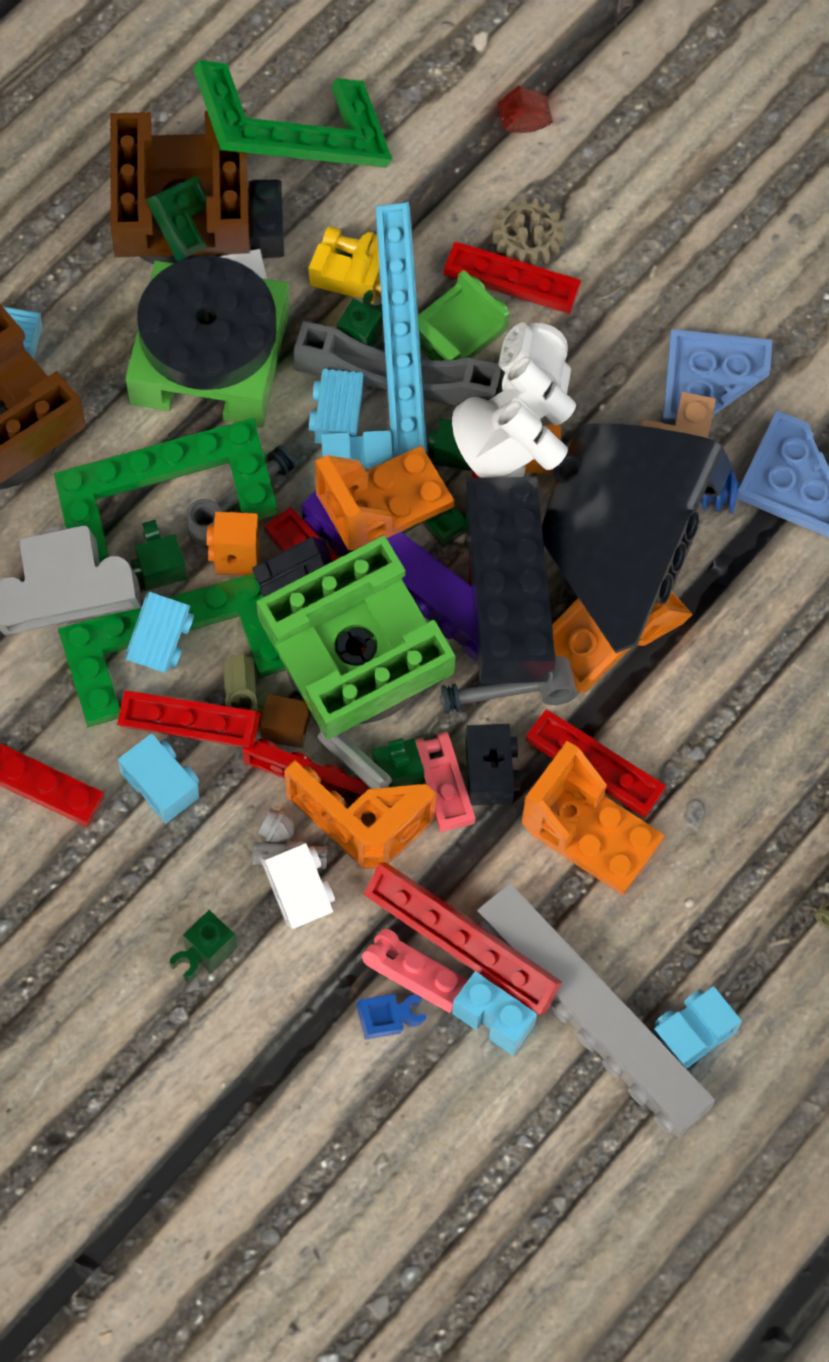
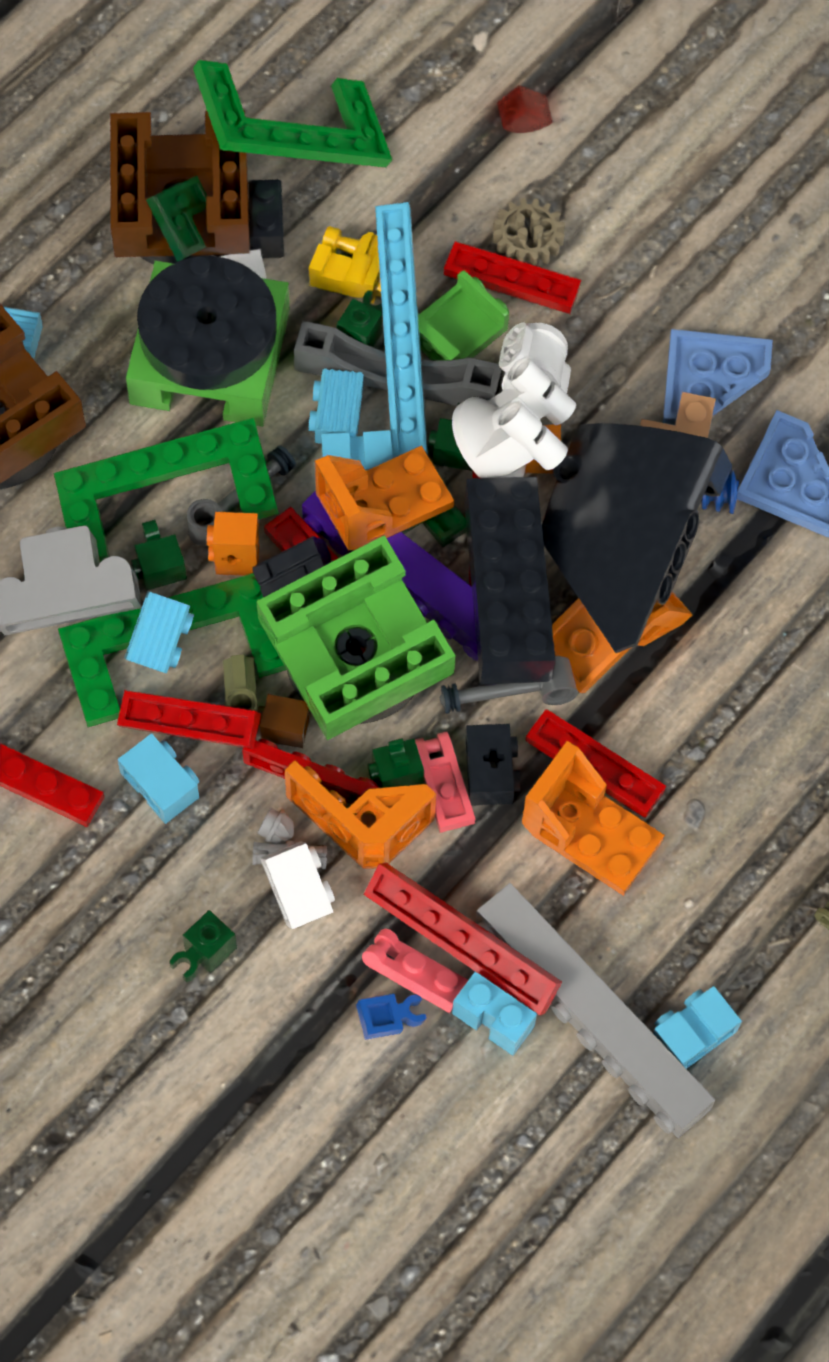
light grey axle [317,729,392,789] -> none

